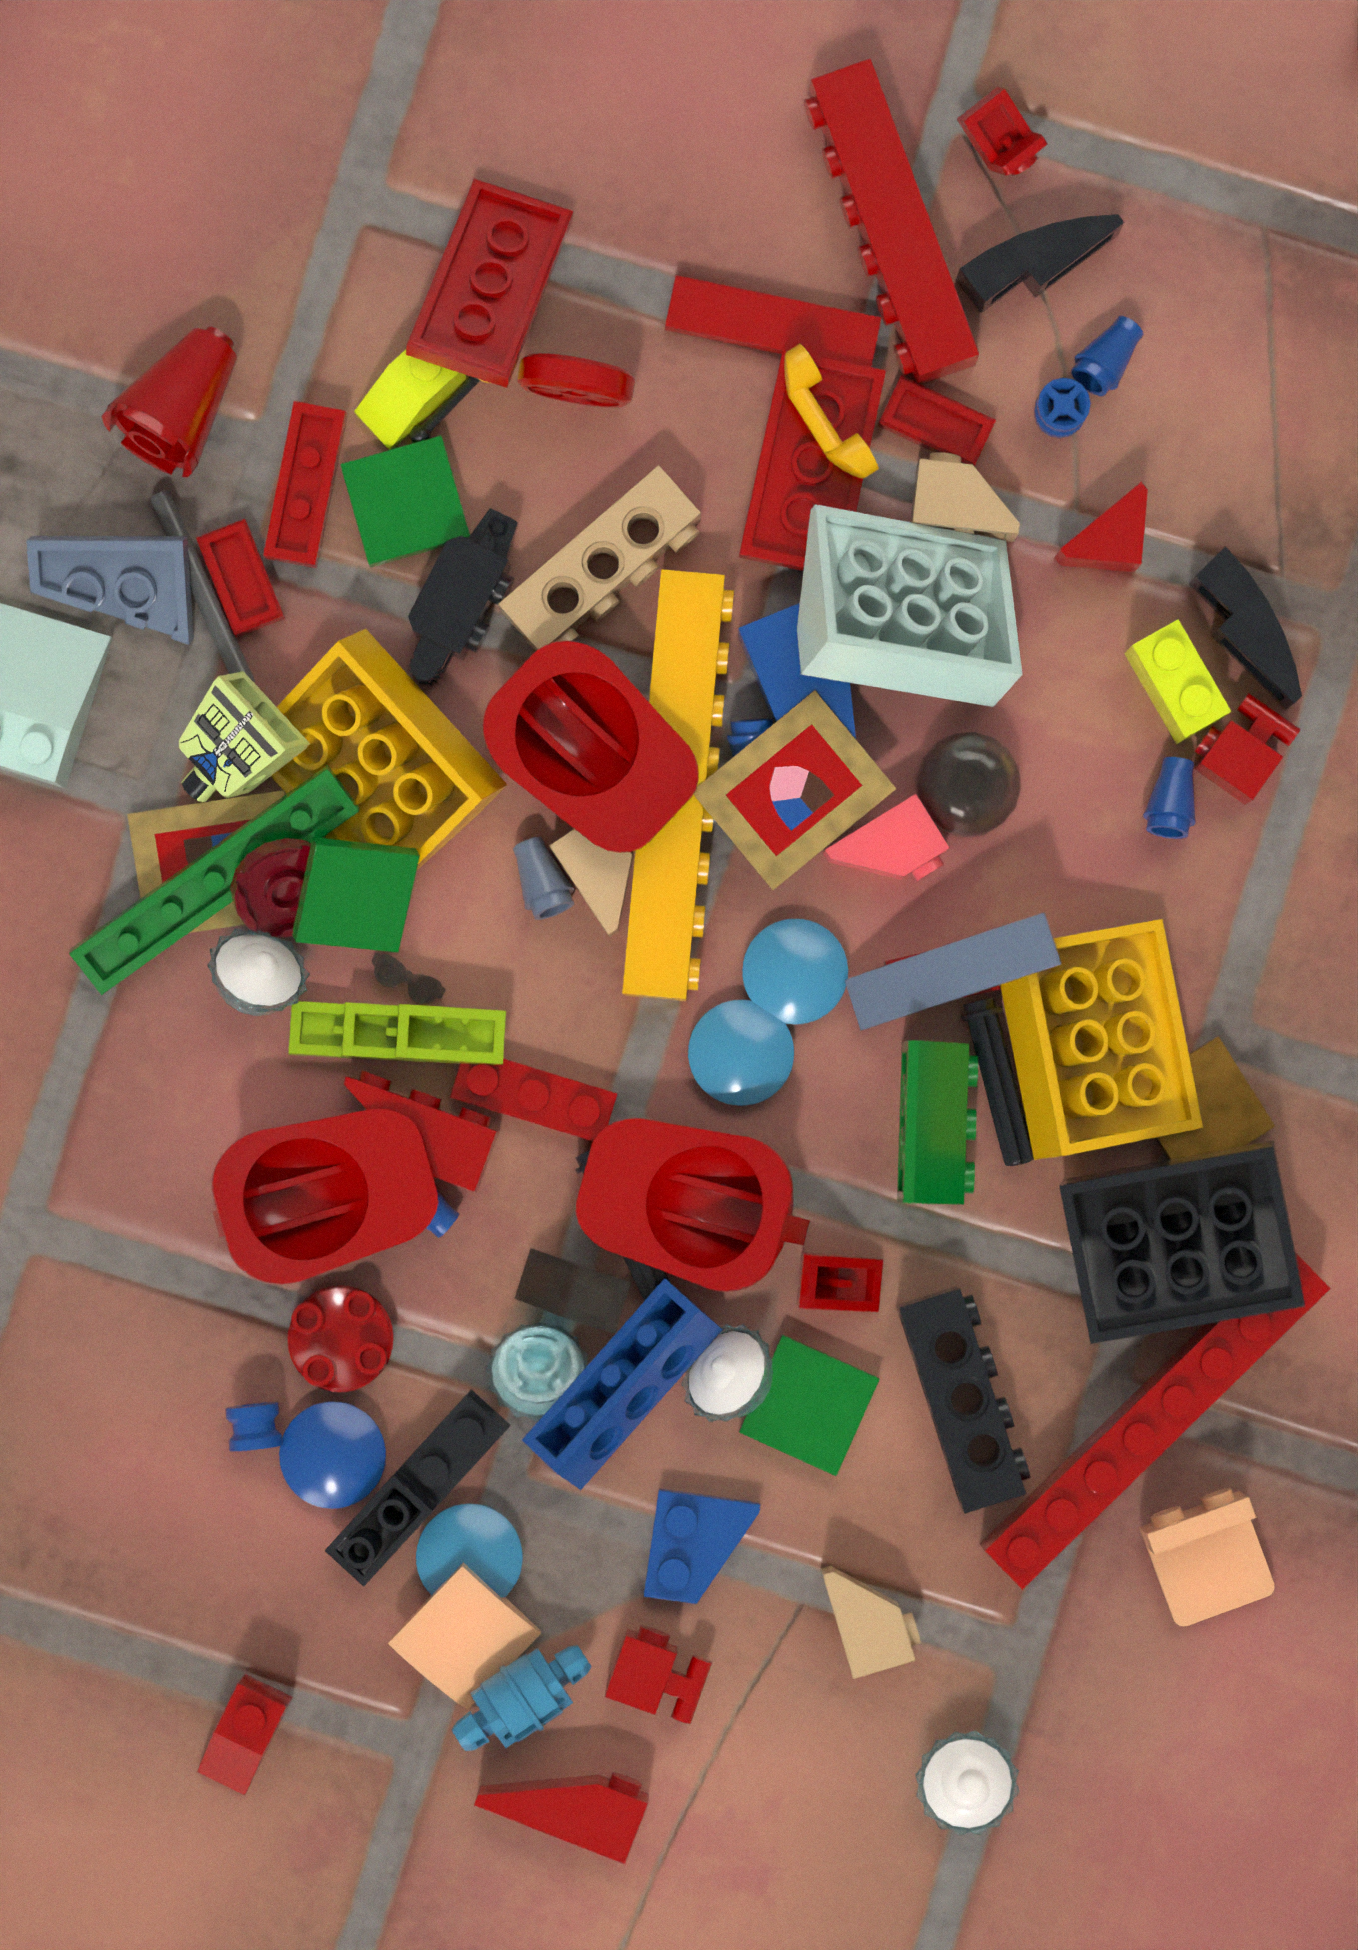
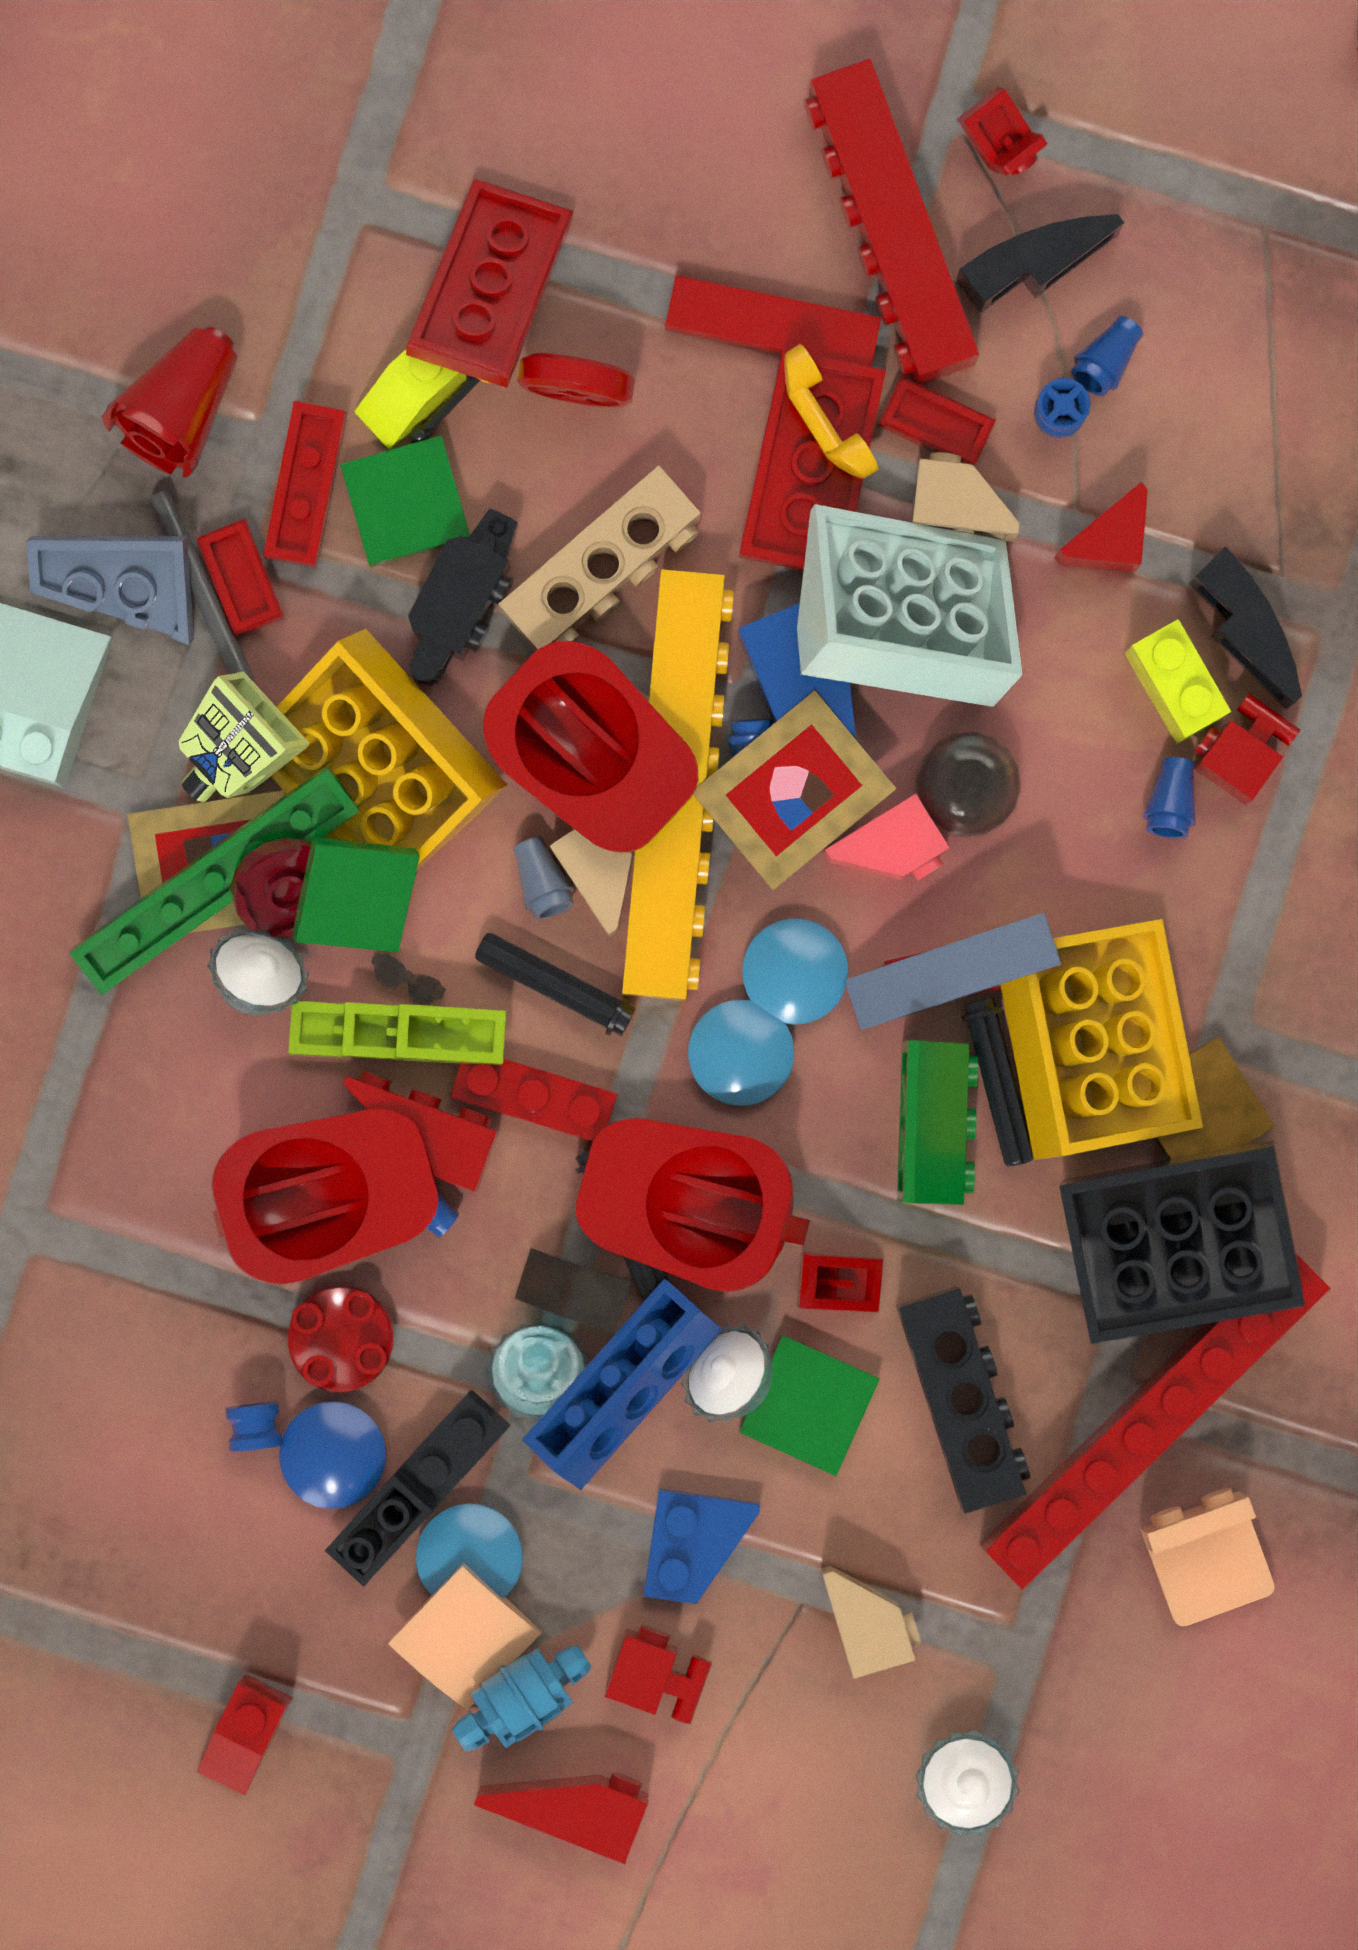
none -> black axle [475,933,636,1036]

